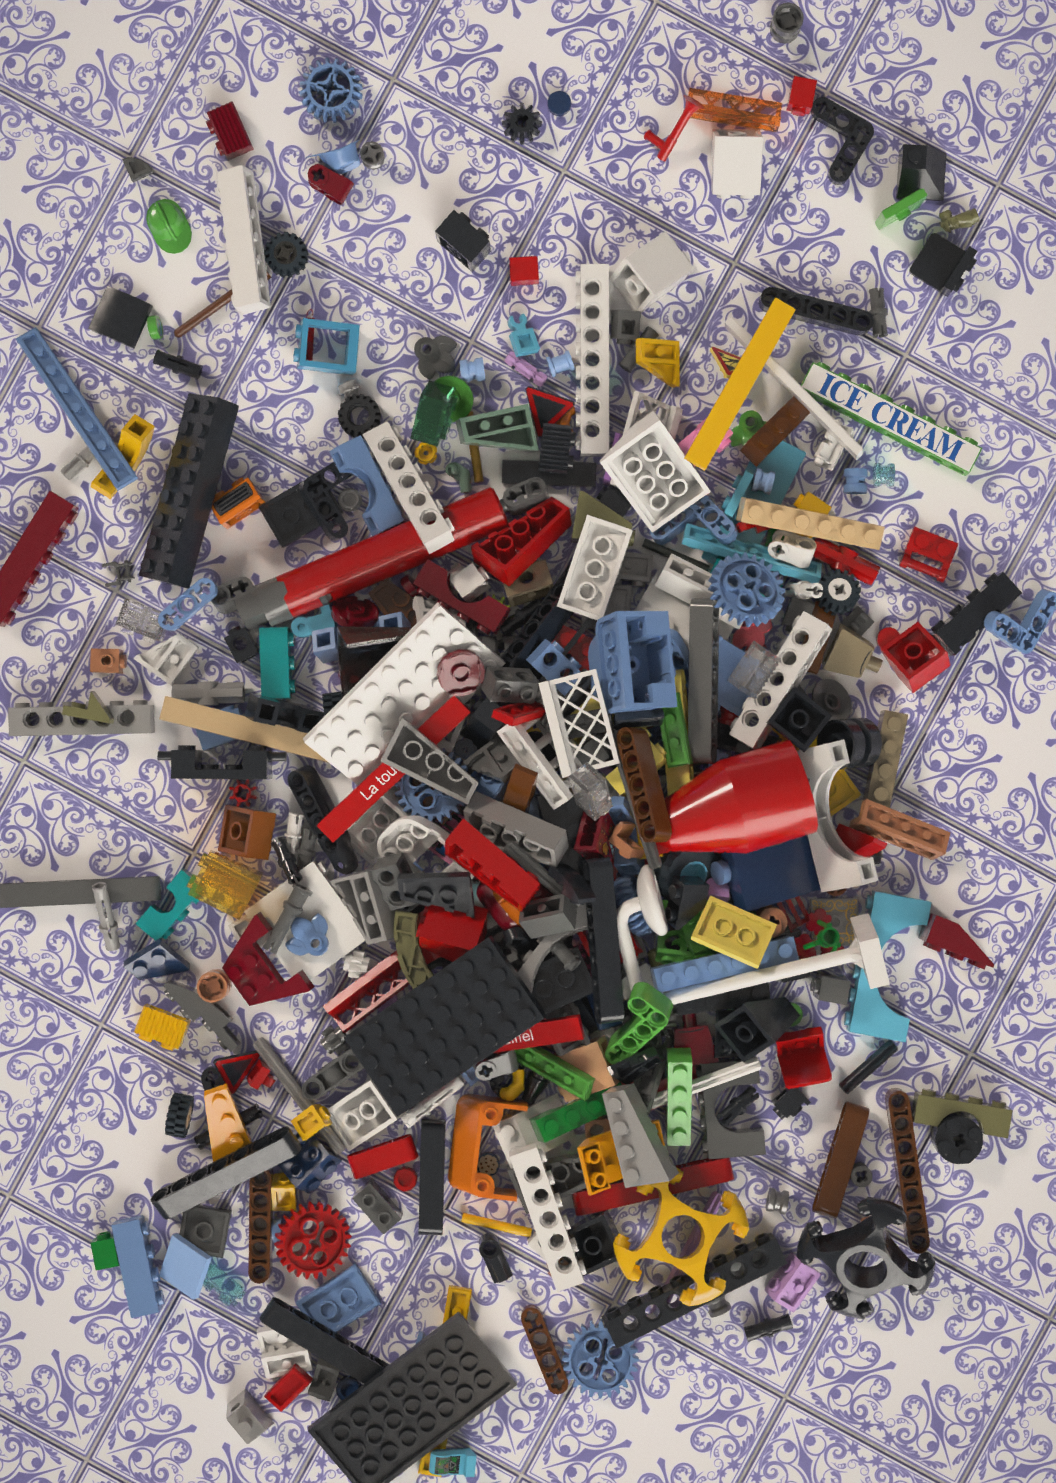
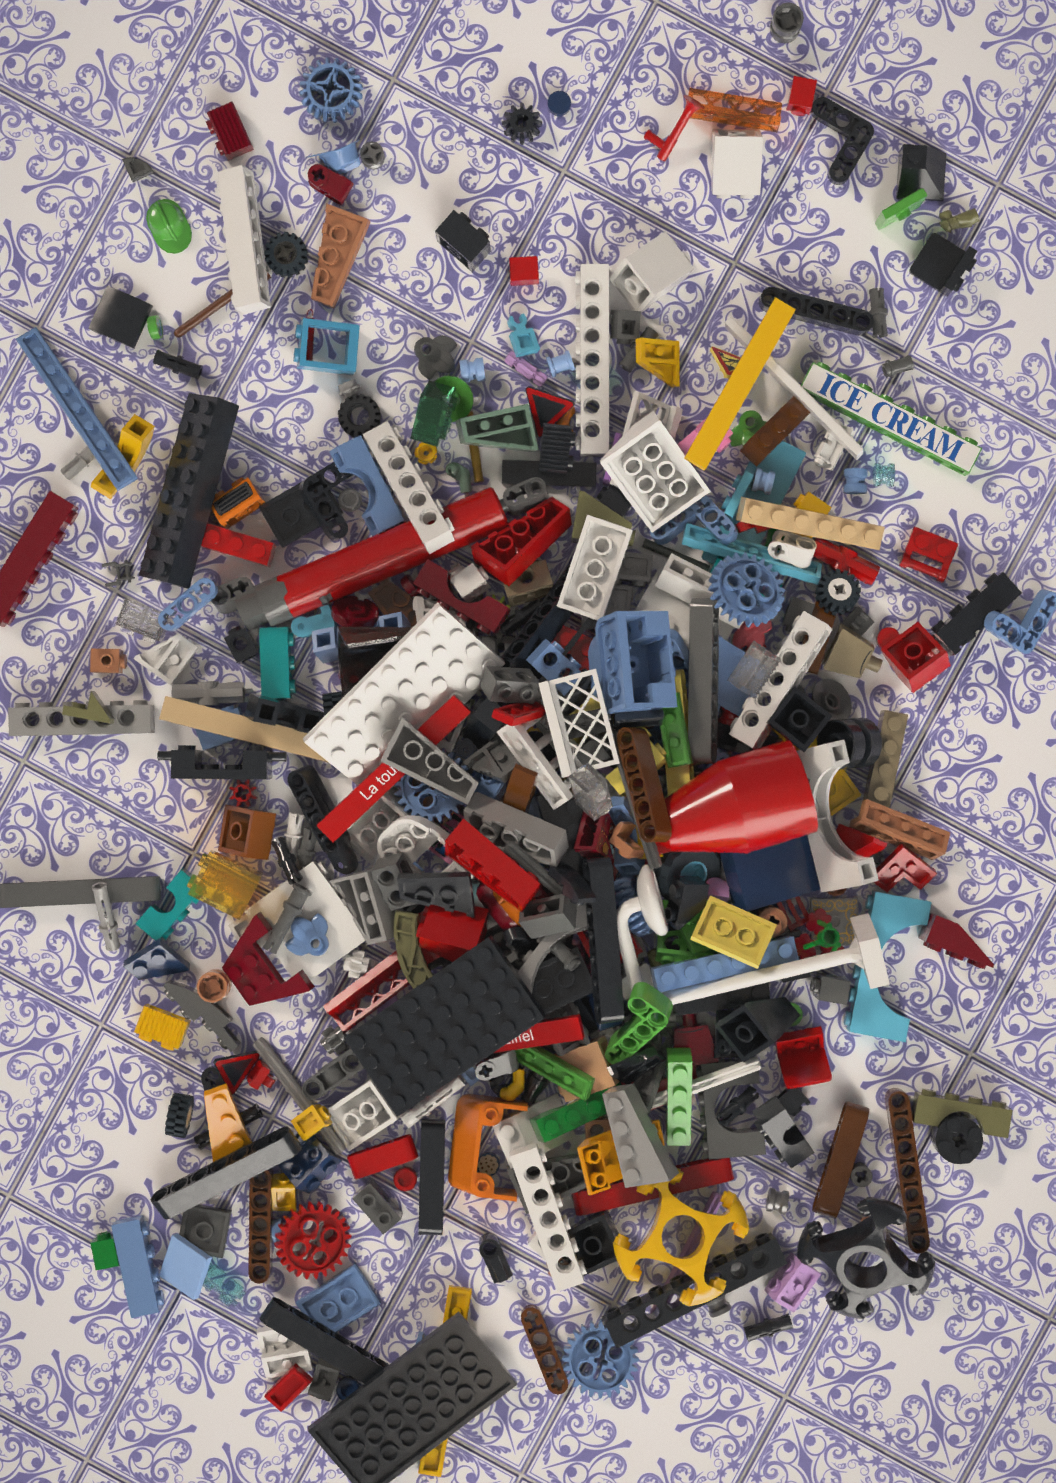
light grey torso [226,1389,274,1444] -> none
medium azure leg [429,1448,477,1477] -> none
tile [436,649,485,696] -> none
yellow bar [461,1213,532,1237] -> none
medium blue tile [710,860,731,885] -> none
white pin [784,581,823,600] -> none
black axle [839,1040,898,1094] -> none
none -> red arch [201,523,277,568]
none -> nougat wing [311,203,371,309]
none -> black arch [752,1095,815,1169]
none -> red plate [873,843,937,893]
none -> dark grey pin [882,355,914,379]

